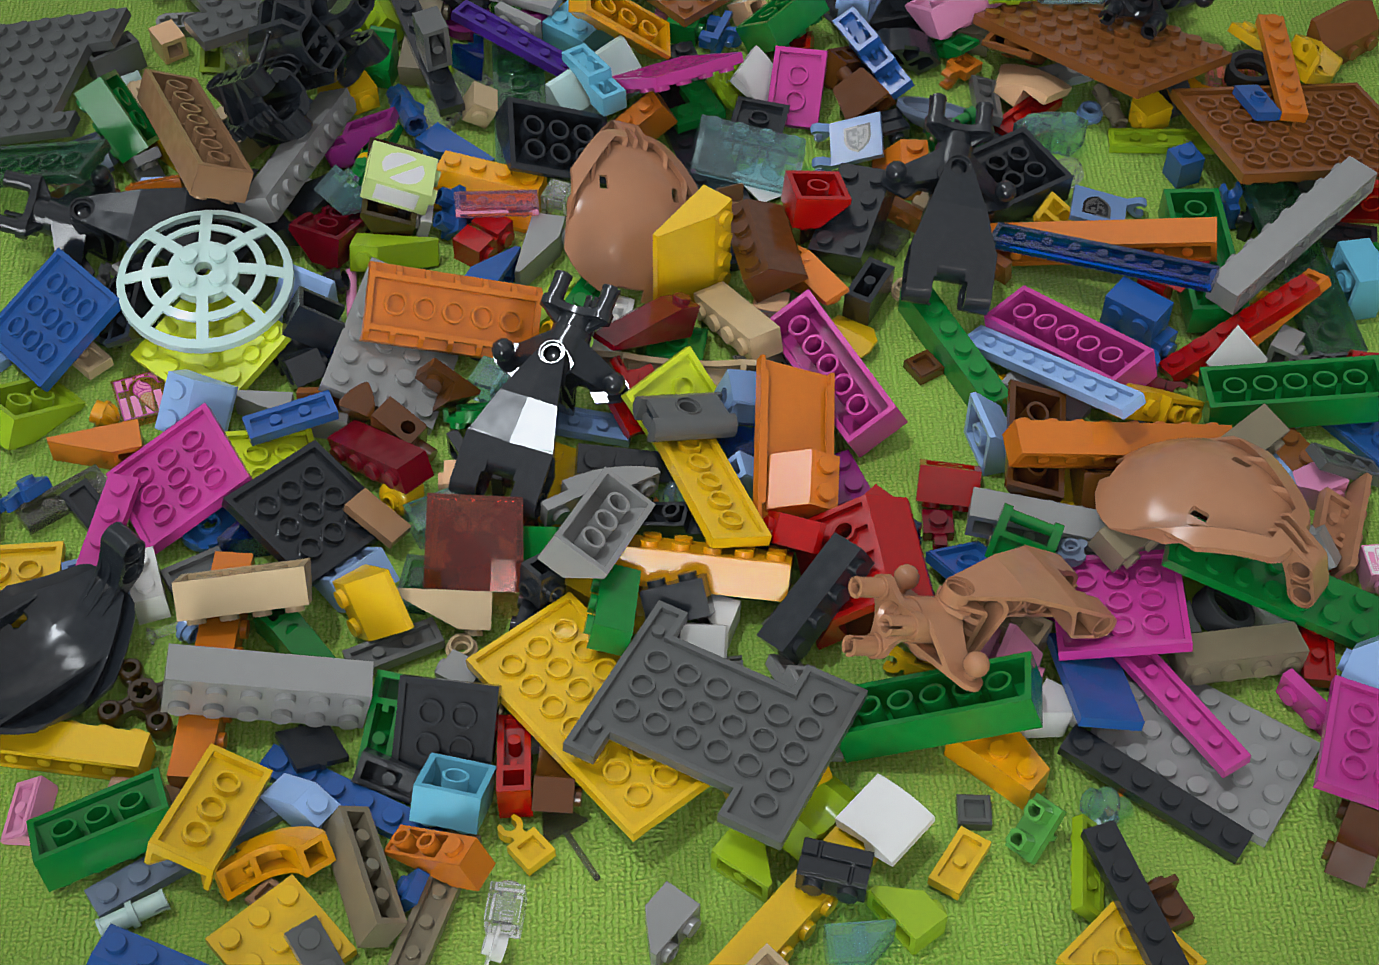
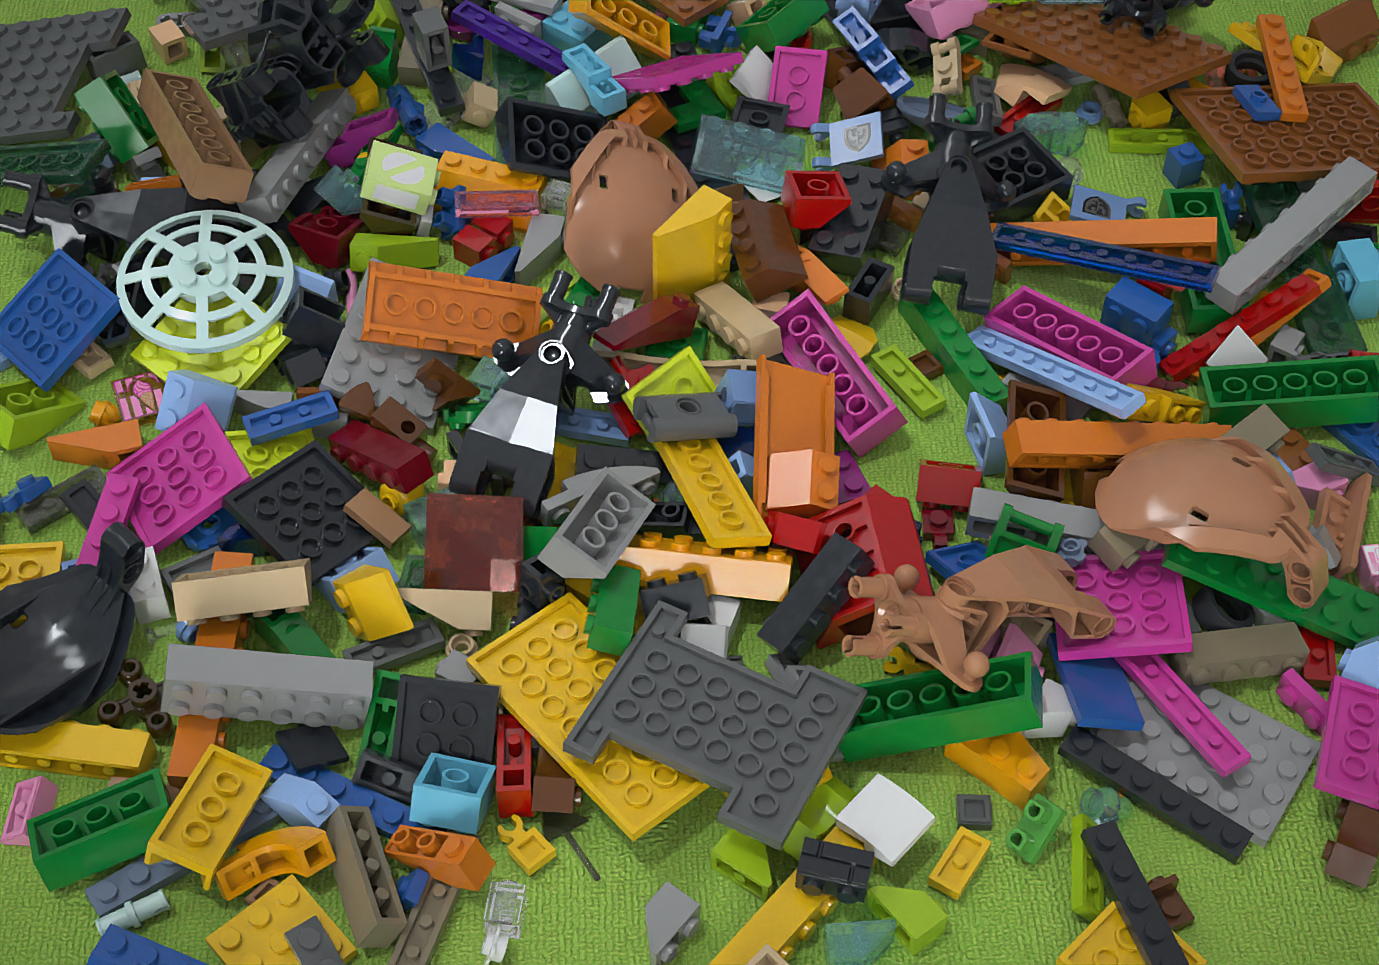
none -> lime plate [870,344,947,419]
none -> tan plate [930,36,963,96]

